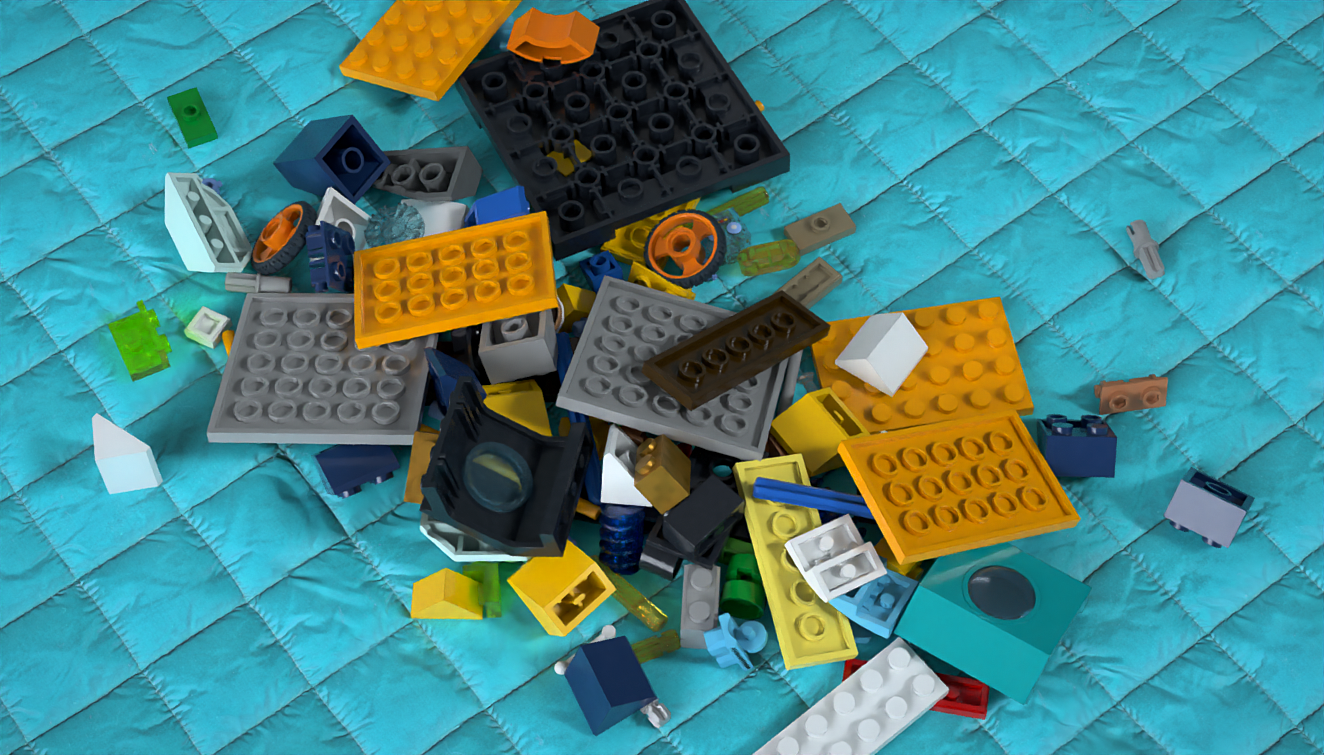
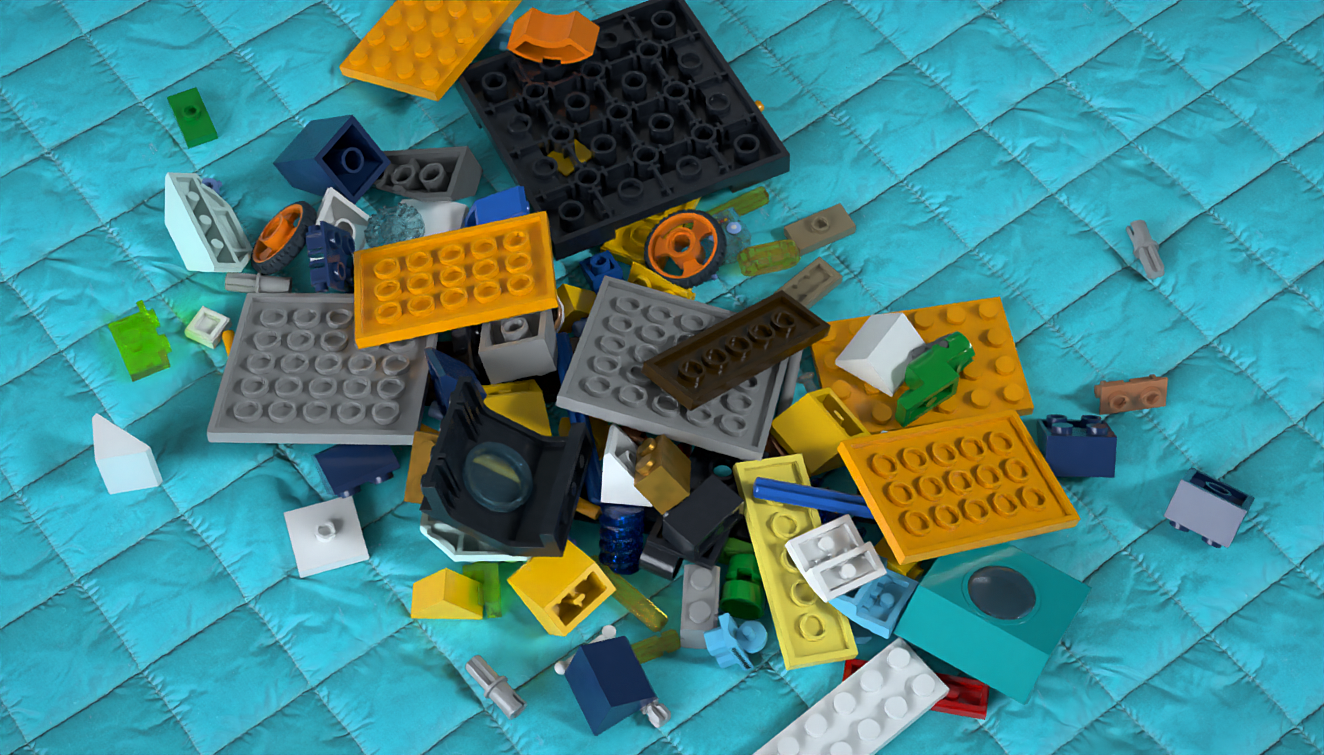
none -> white plate [284,496,369,578]
none -> light grey axle [465,655,527,720]
none -> green plate [895,331,975,428]

